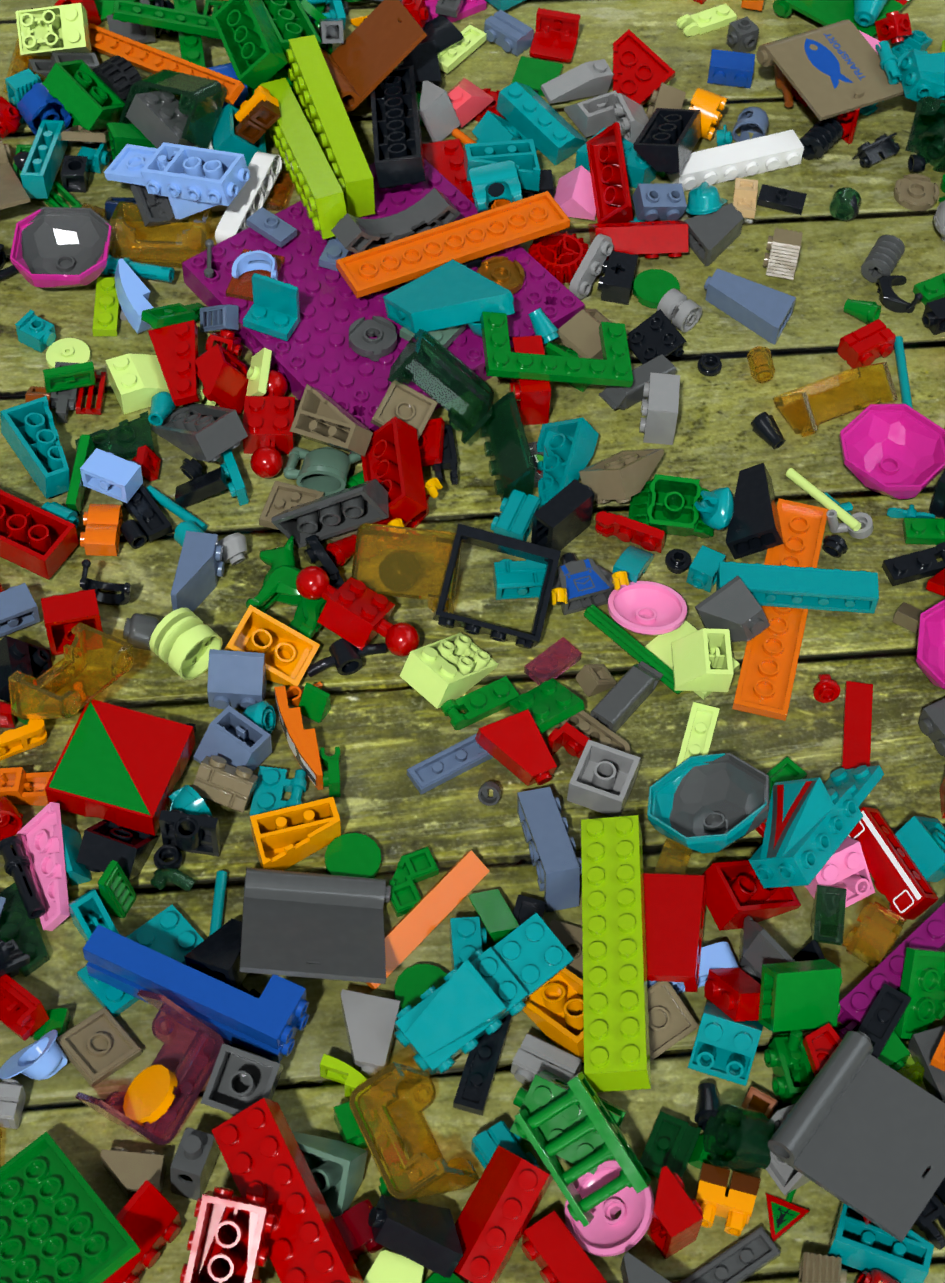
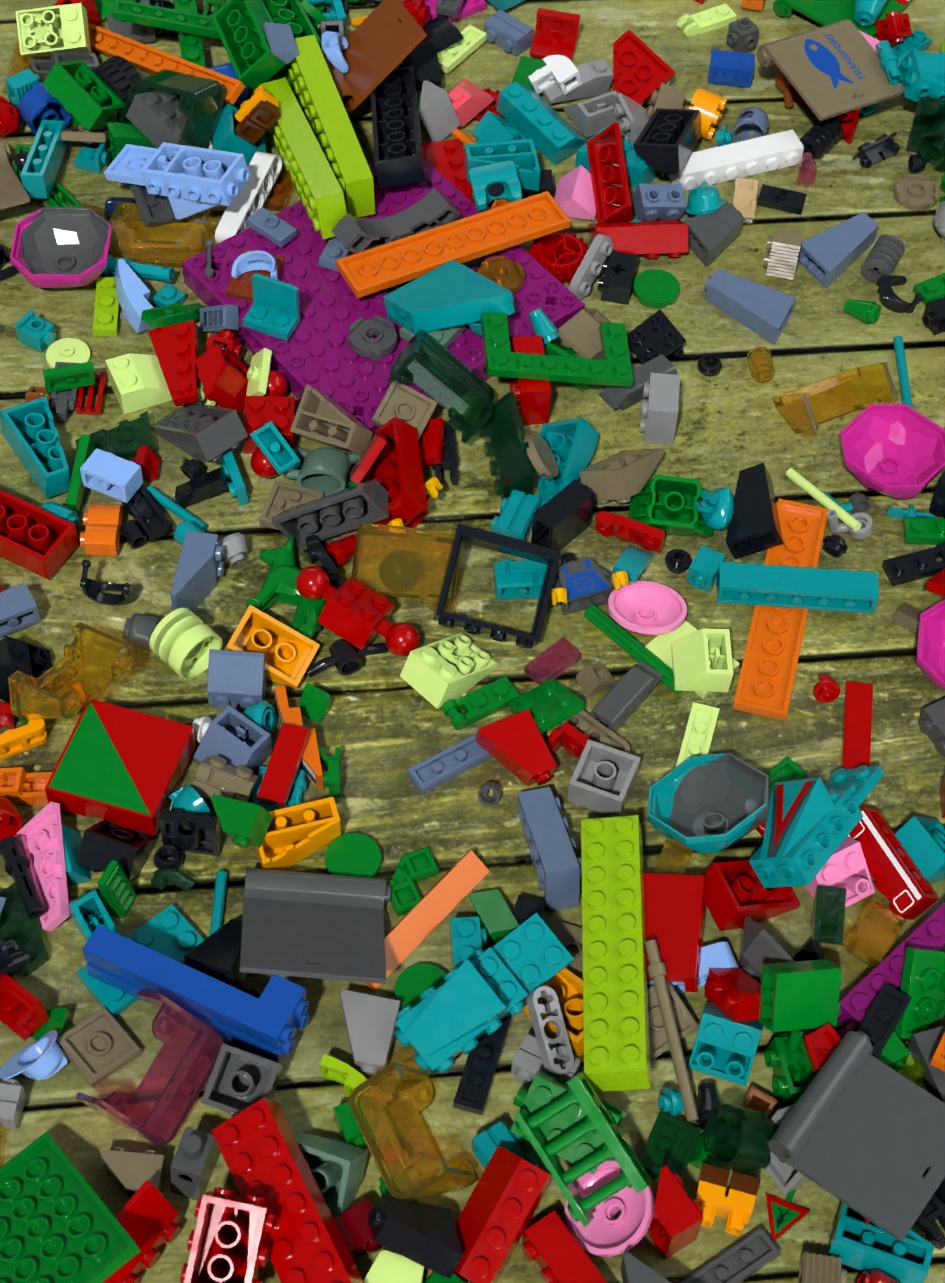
red brick [41,589,105,656] -> none
black brick [61,155,90,193] -> none
light orange tile [123,1065,177,1125] -> none
teal cone [148,392,176,426] -> none
orange hand [286,681,323,707] -> none
light grey wheel [657,288,702,333] -> none
dark grey slope [695,576,770,642] -> none
black cone [751,412,785,449] -> none
clear green head [829,187,861,222] -> none
red brick [837,319,896,370] -> none
none -> teal plate [152,283,186,307]
none -> white plate [192,716,212,743]
none -> green slope [211,794,273,849]
none -> teal slope [250,421,301,476]
none -> red tile [257,723,311,807]
none -> sand blue slope [263,22,299,64]
none -> light blue helmet [321,31,349,73]
none -> red tile [350,430,387,484]
none -> dark tan tile [524,431,559,480]
none -> light grey beam [527,986,574,1076]
none -> white brick [528,55,583,95]
none -> dark tan bar [644,940,699,1122]
none -> teal plate [658,1087,683,1117]
none -> clear pink piece [797,152,817,188]
none -> sand blue slope [797,212,879,288]
none -> dark grey hinge [849,493,871,514]

